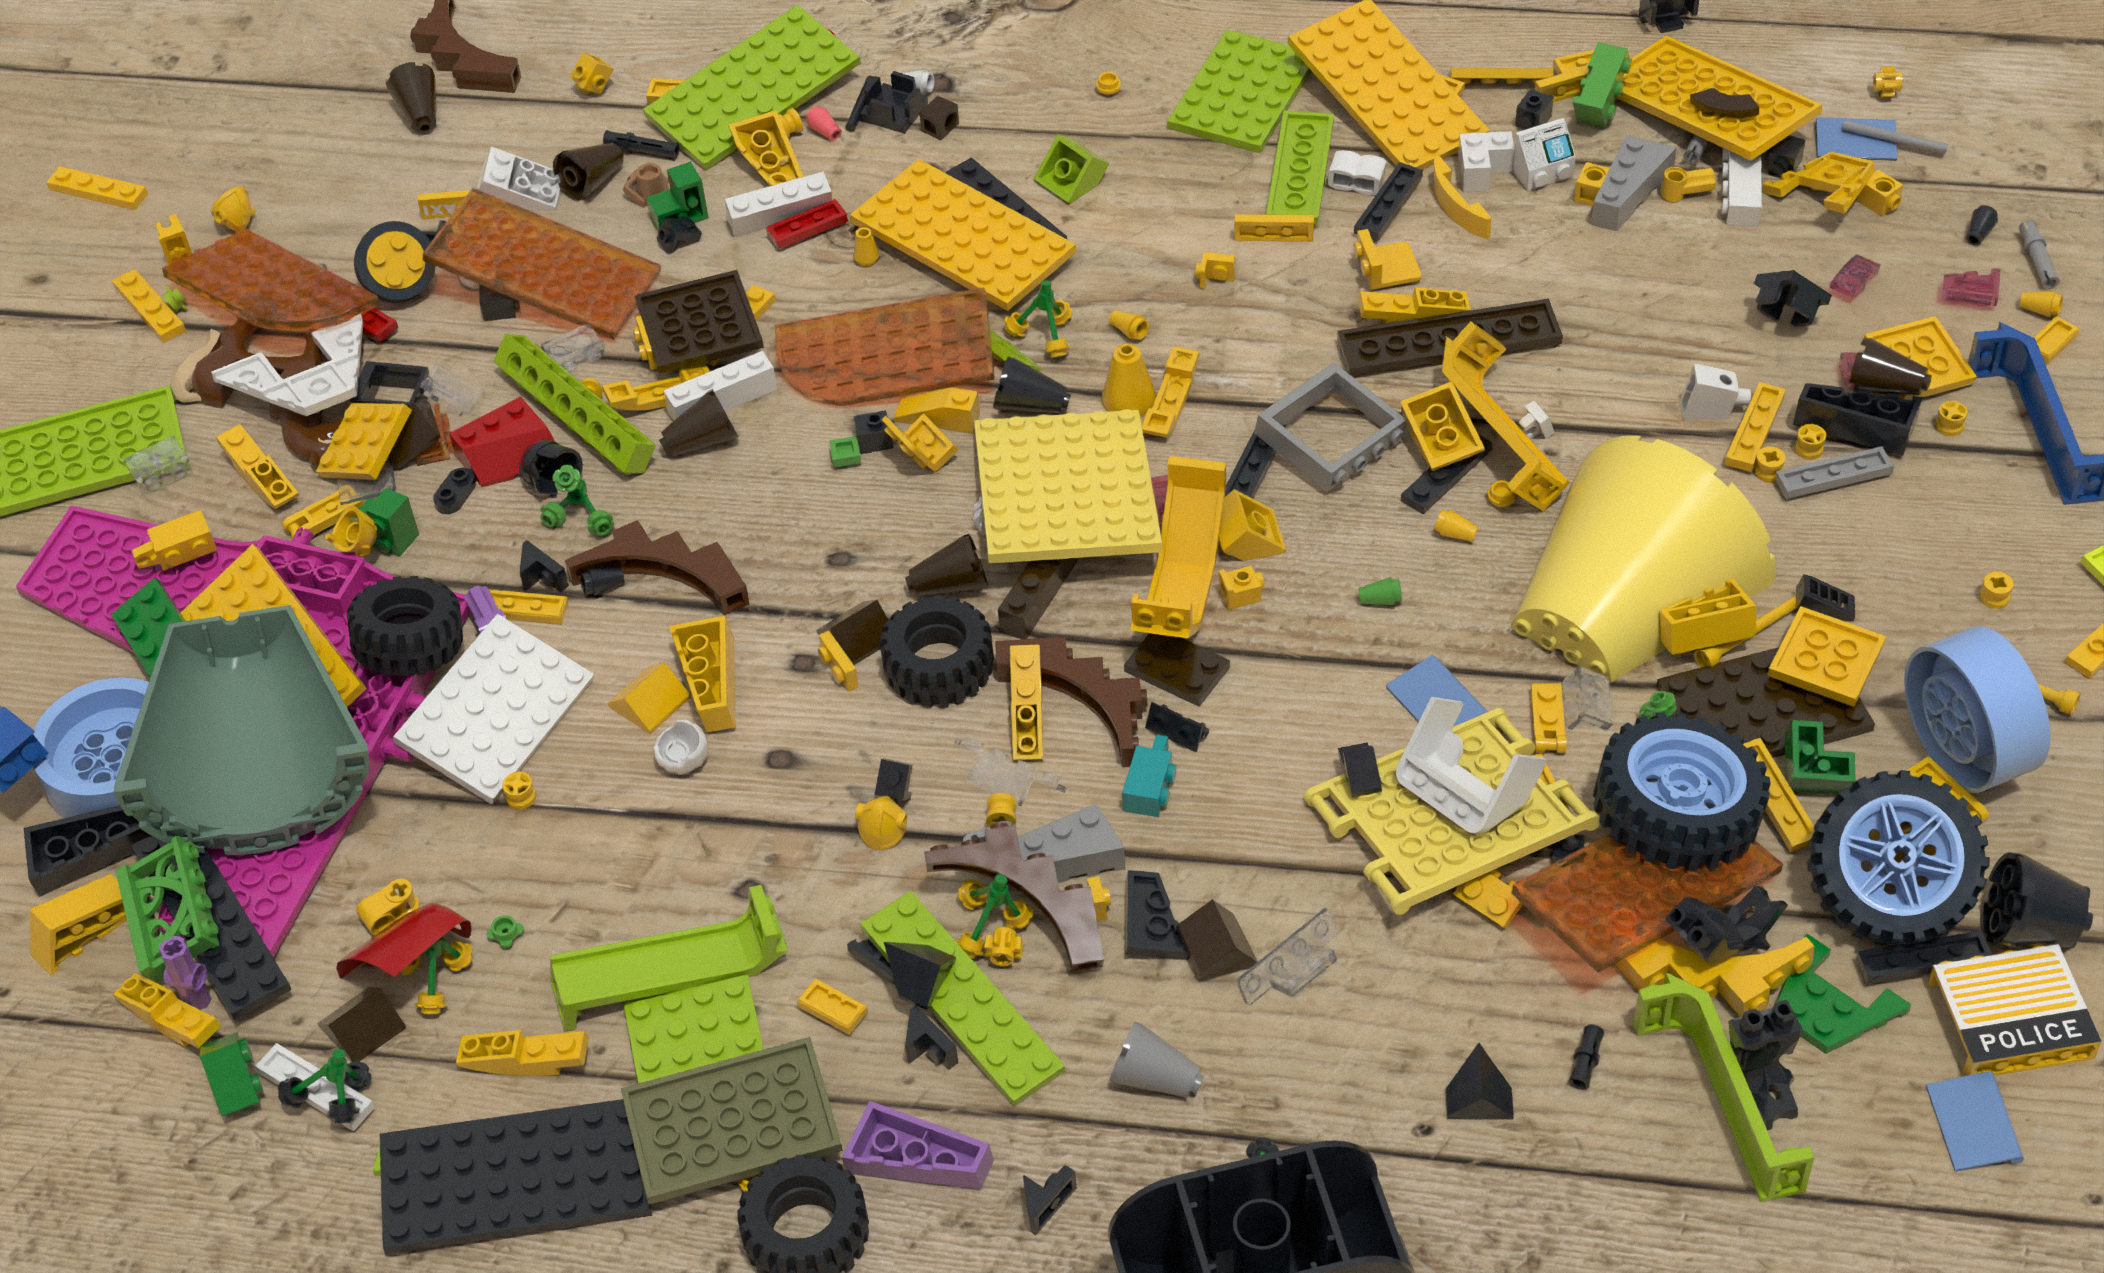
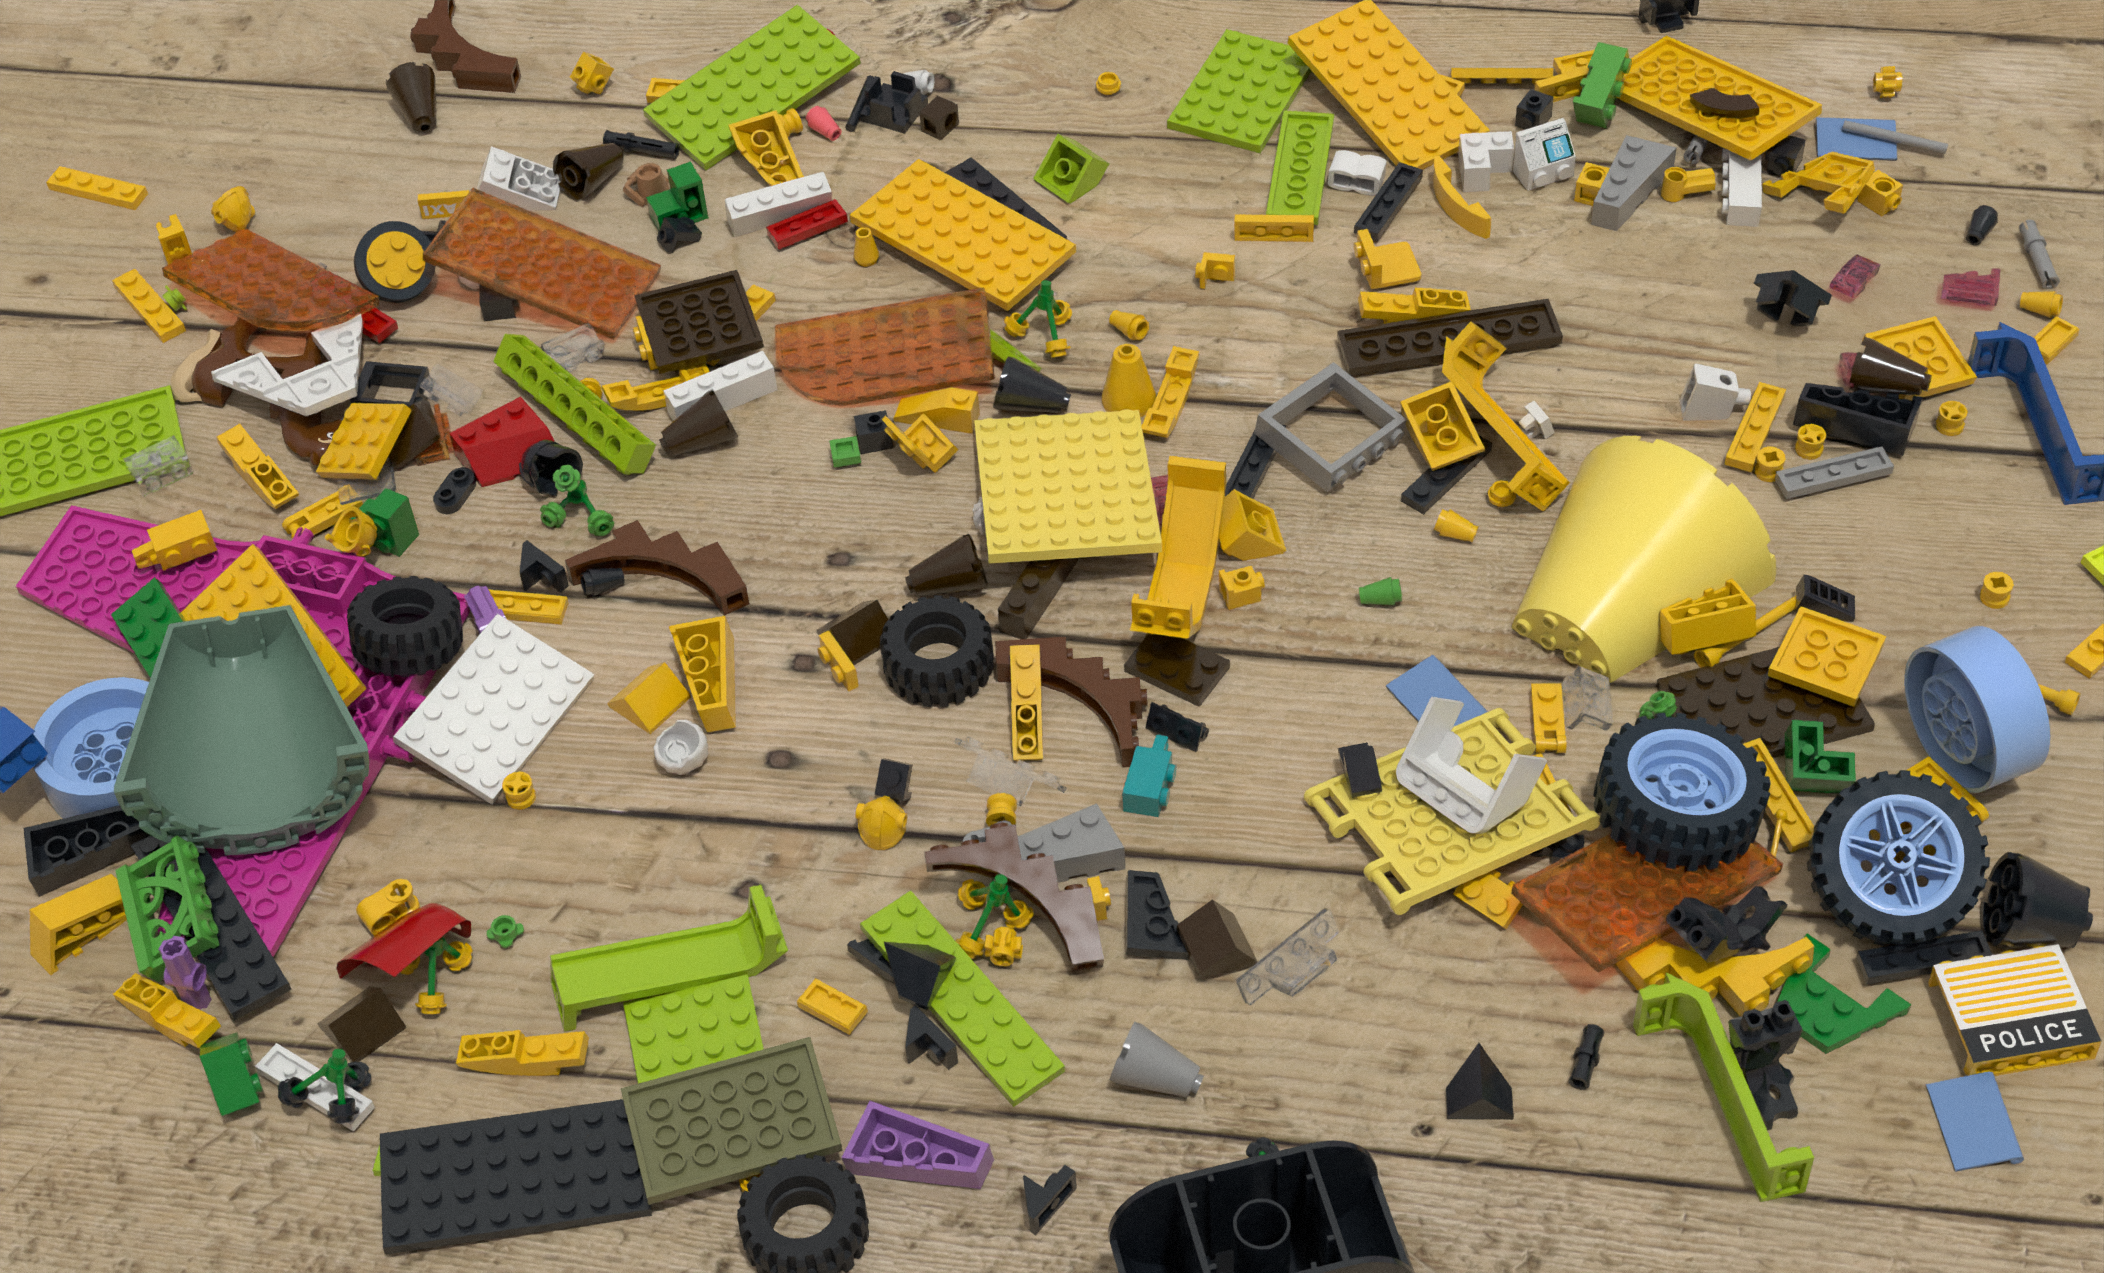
none -> yellow hinge [1764,809,1787,872]

